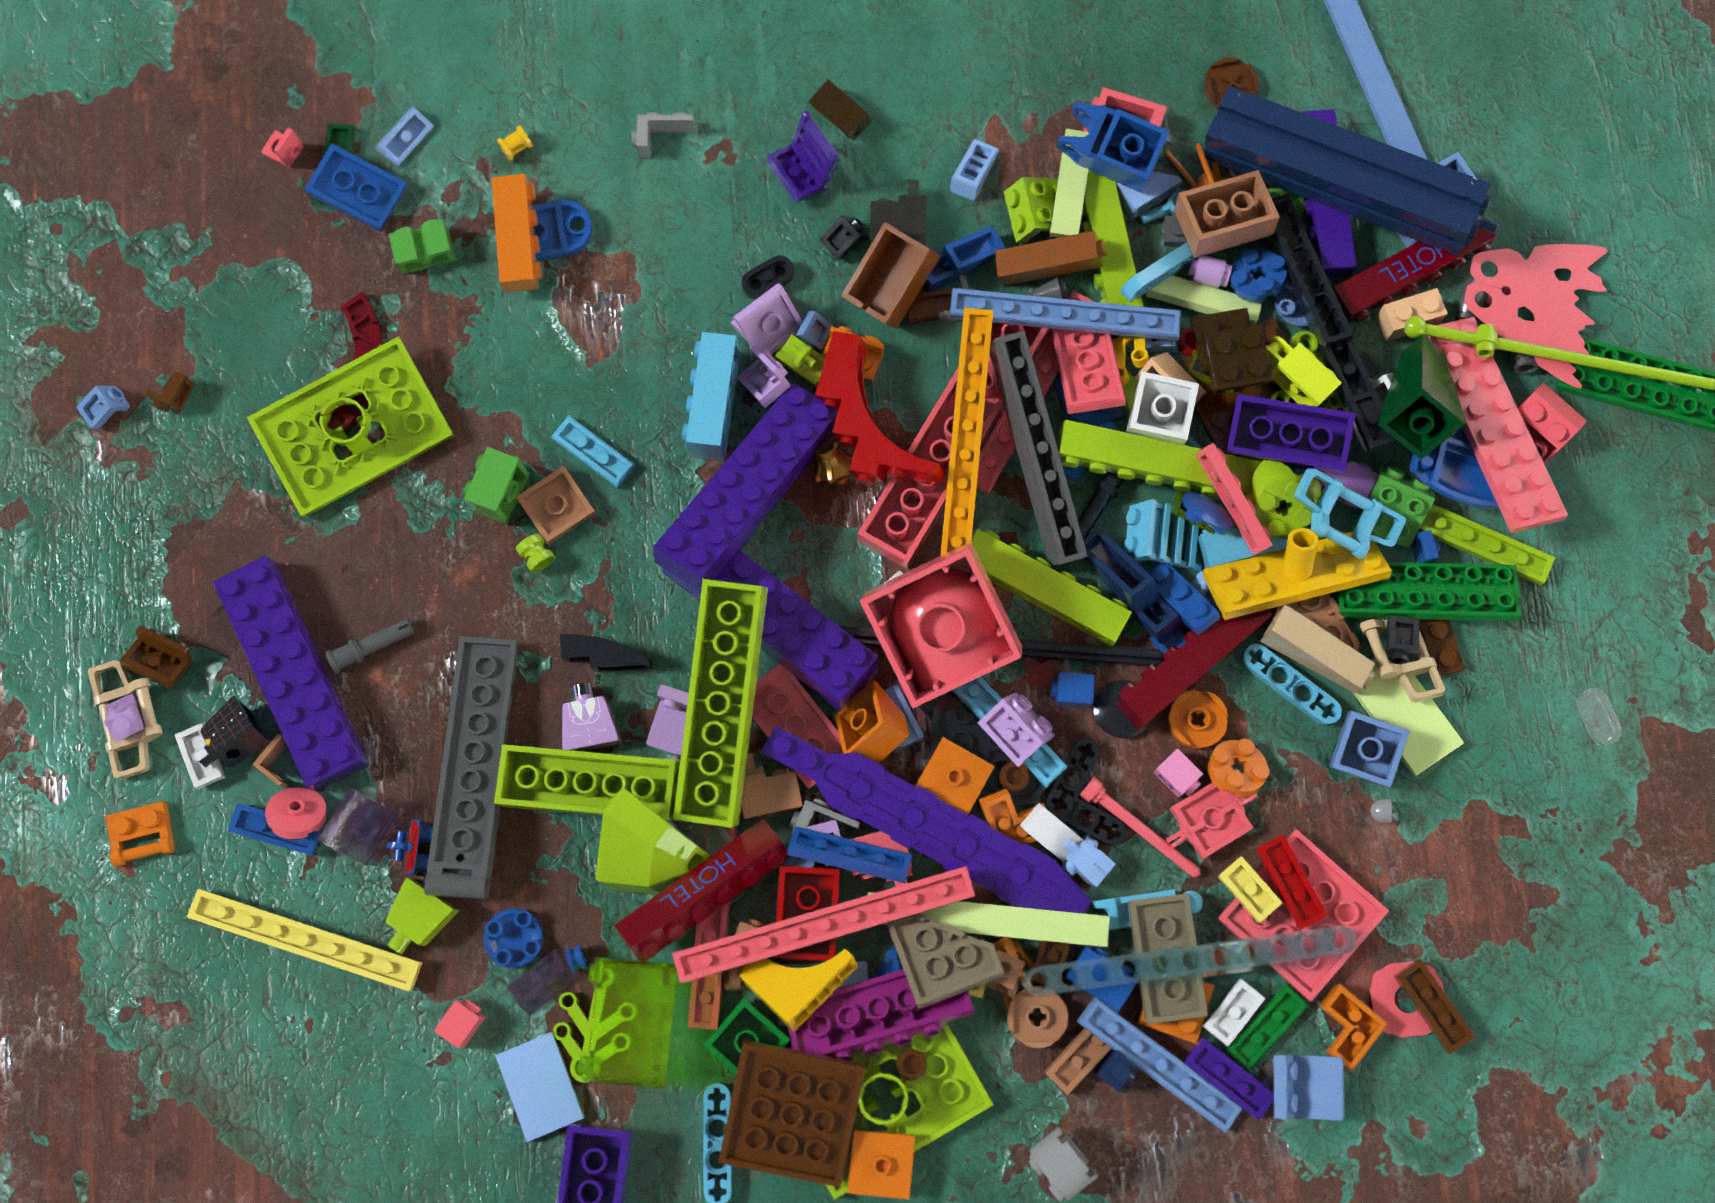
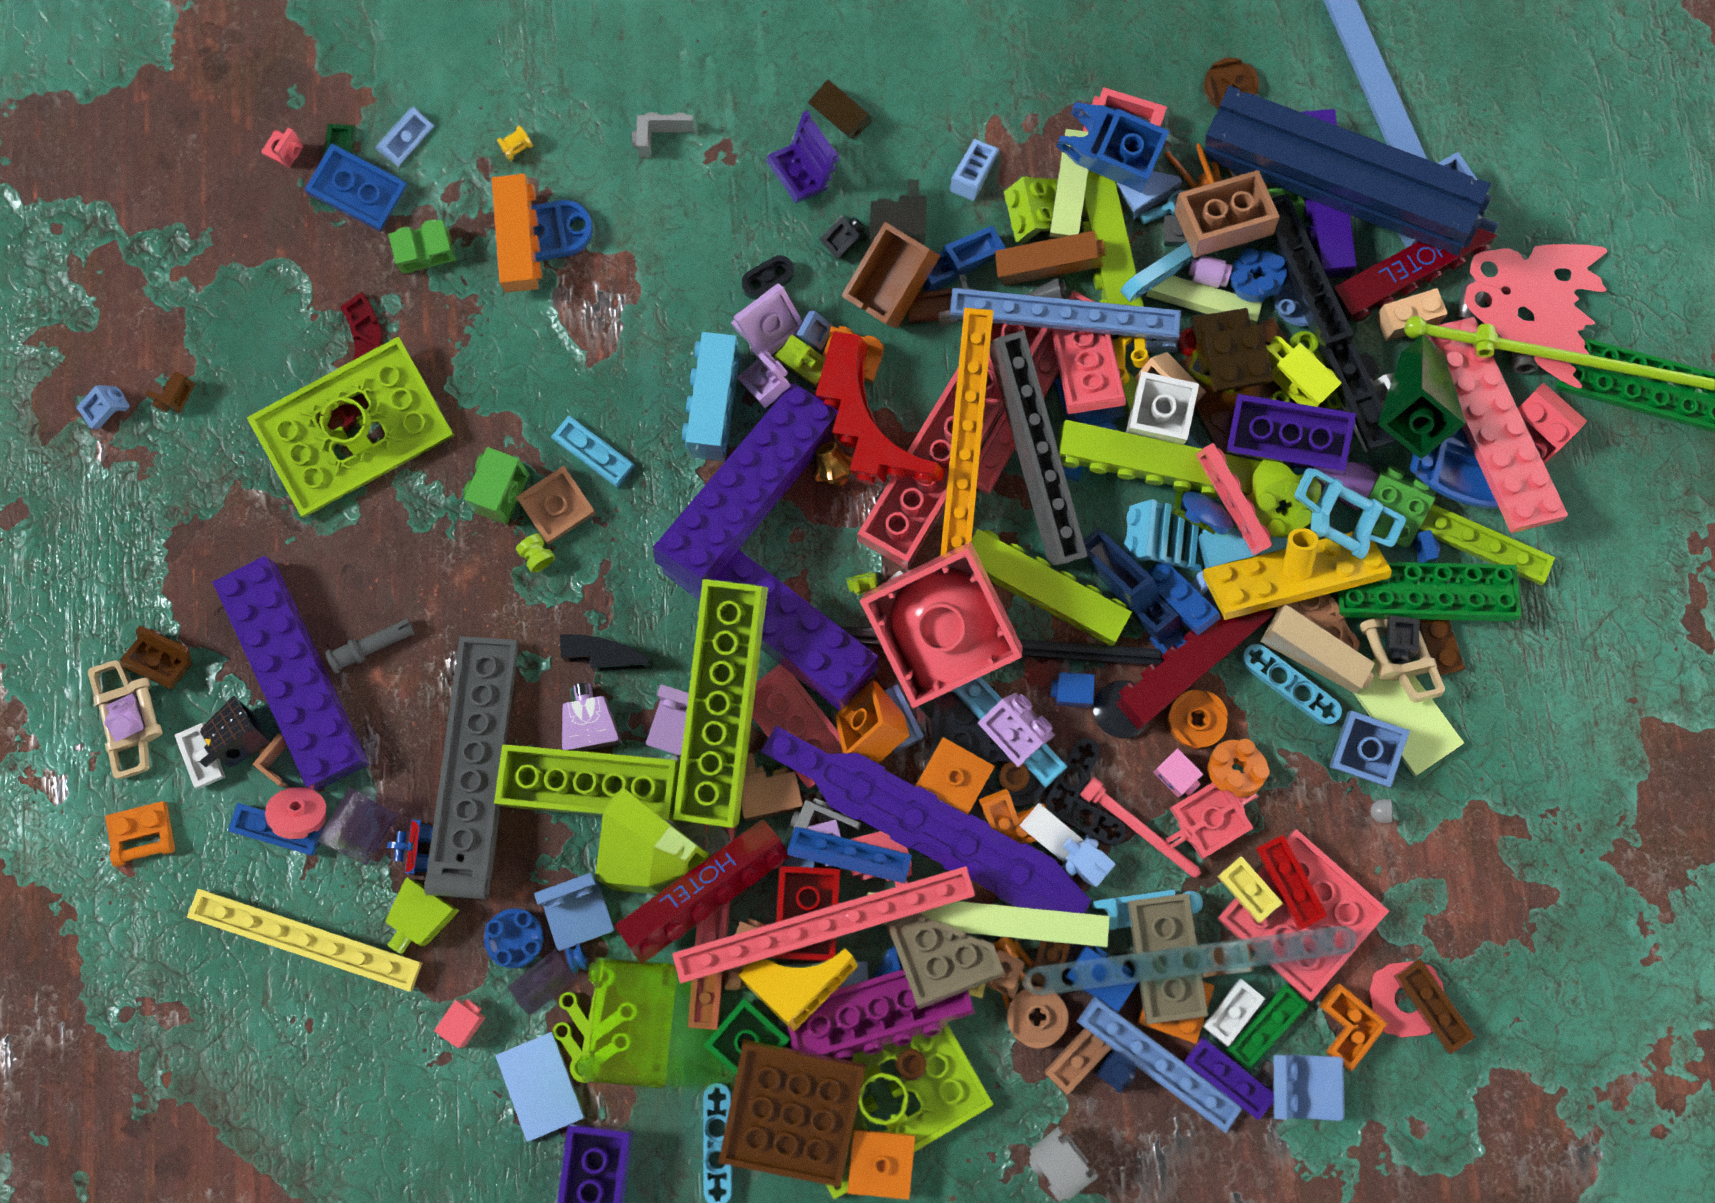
black pin [1078,472,1124,539] -> none
clear tile [1576,688,1622,746] -> none
none -> medium blue bracket [534,873,614,951]
none -> lime plate [846,571,878,595]

